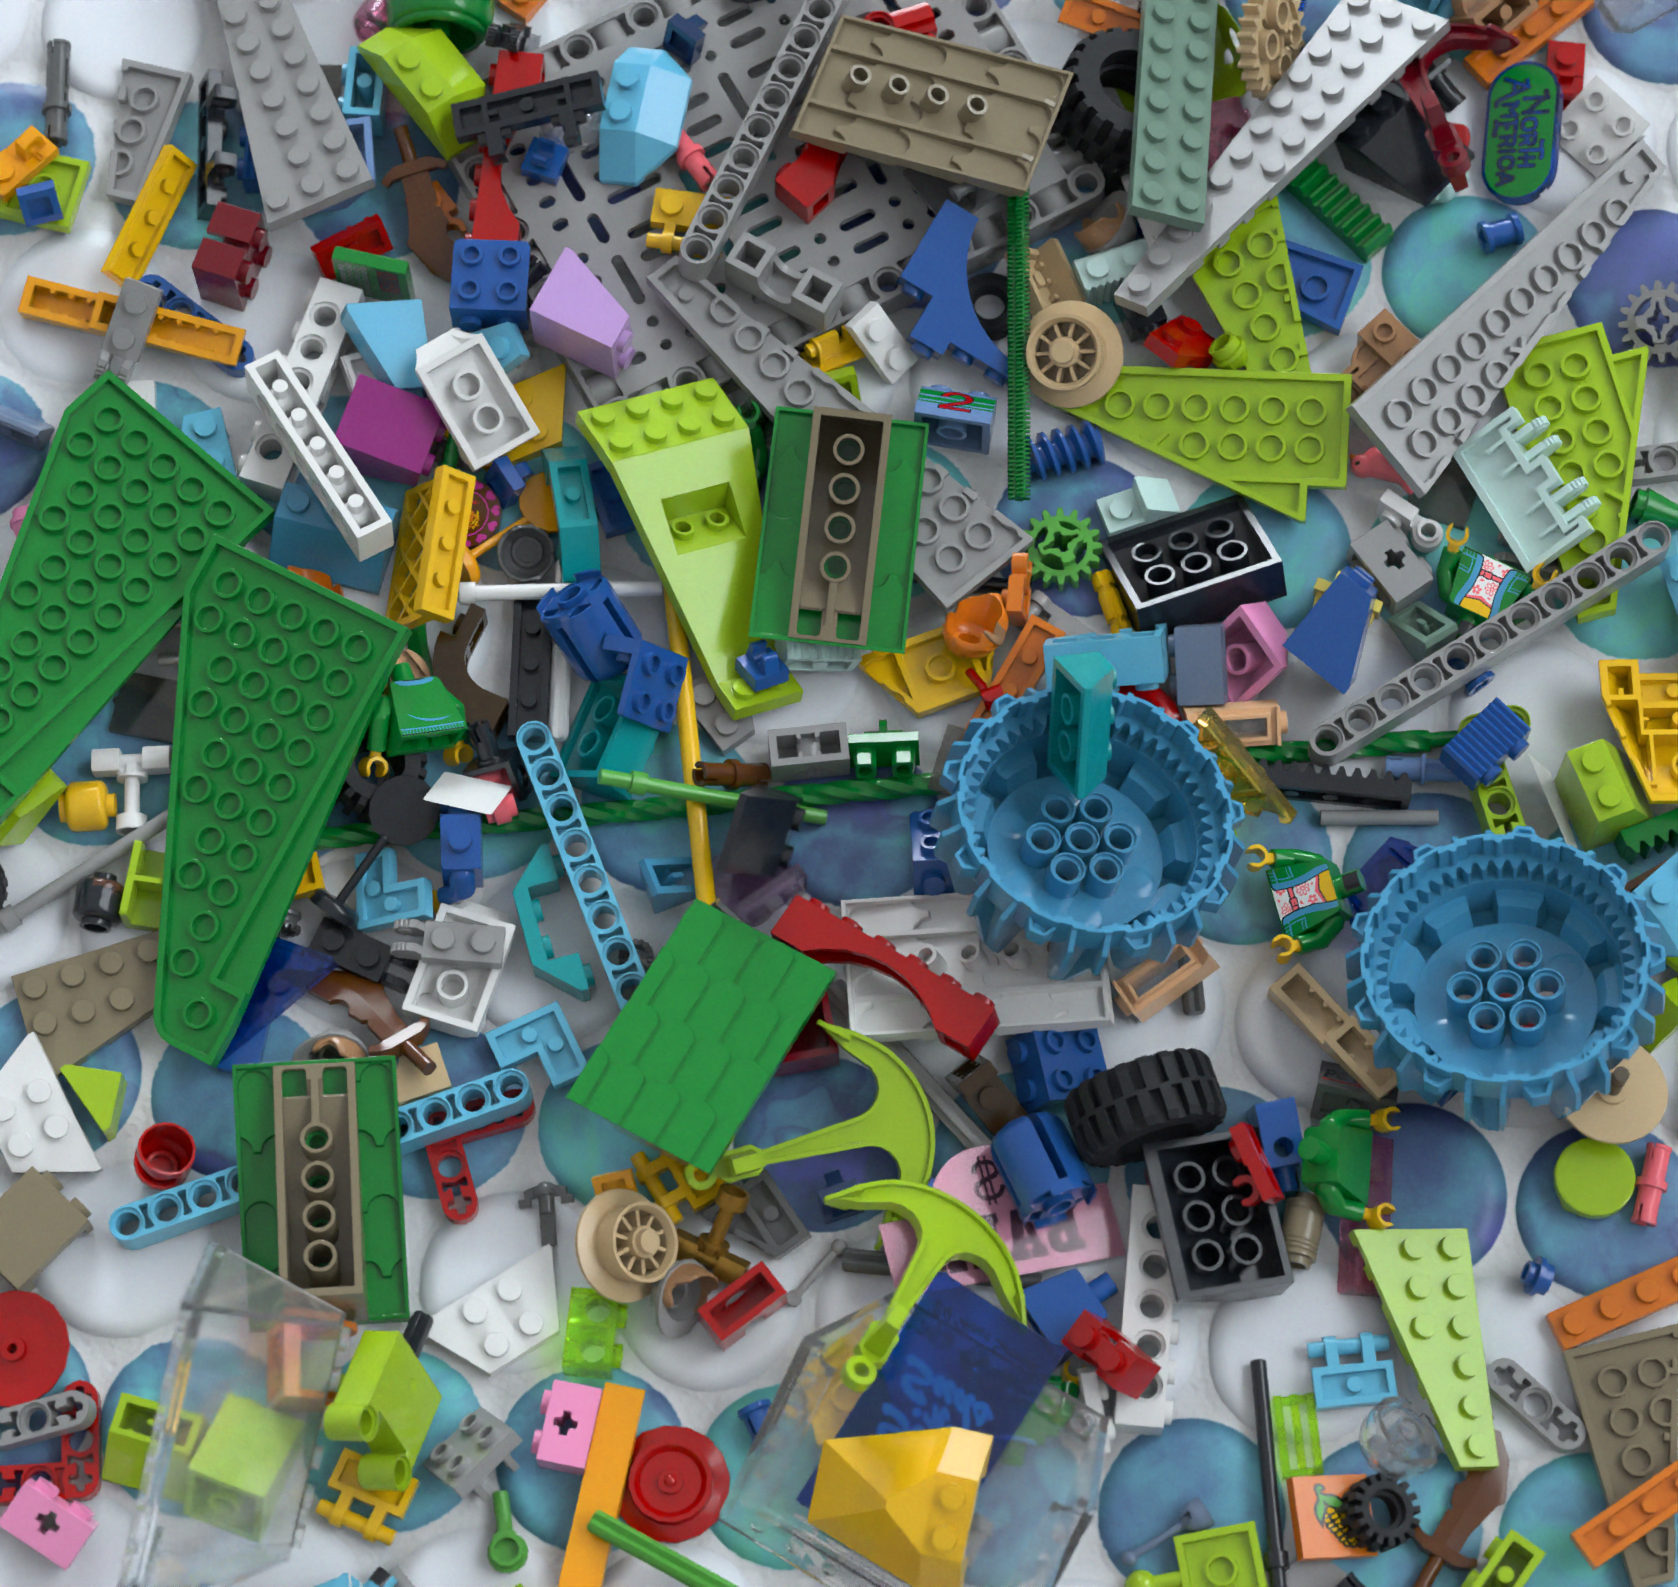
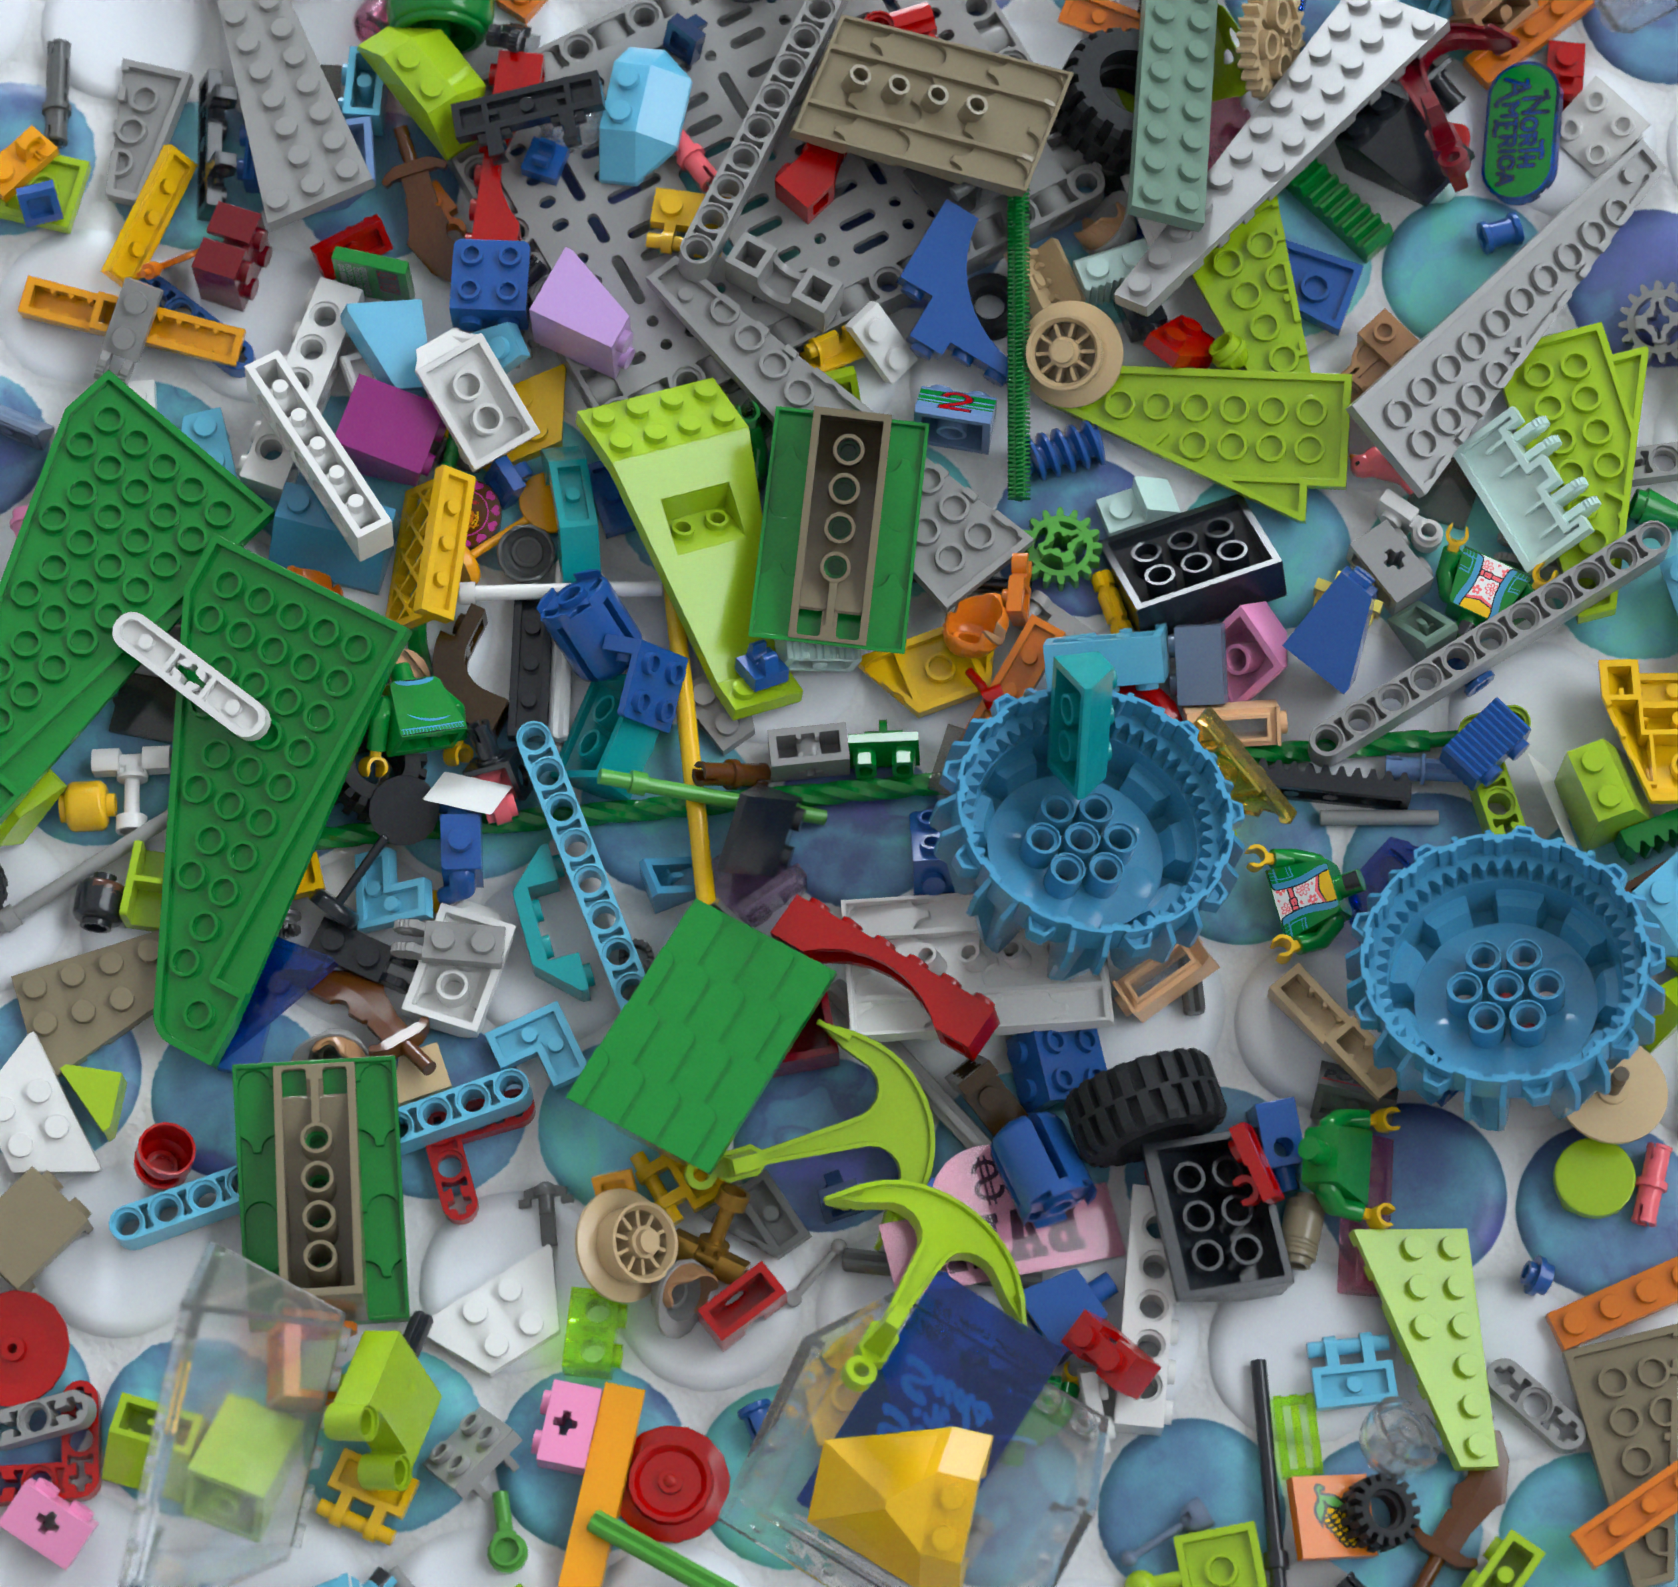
none -> white piece [112,612,271,741]
none -> orange piece [136,248,199,280]

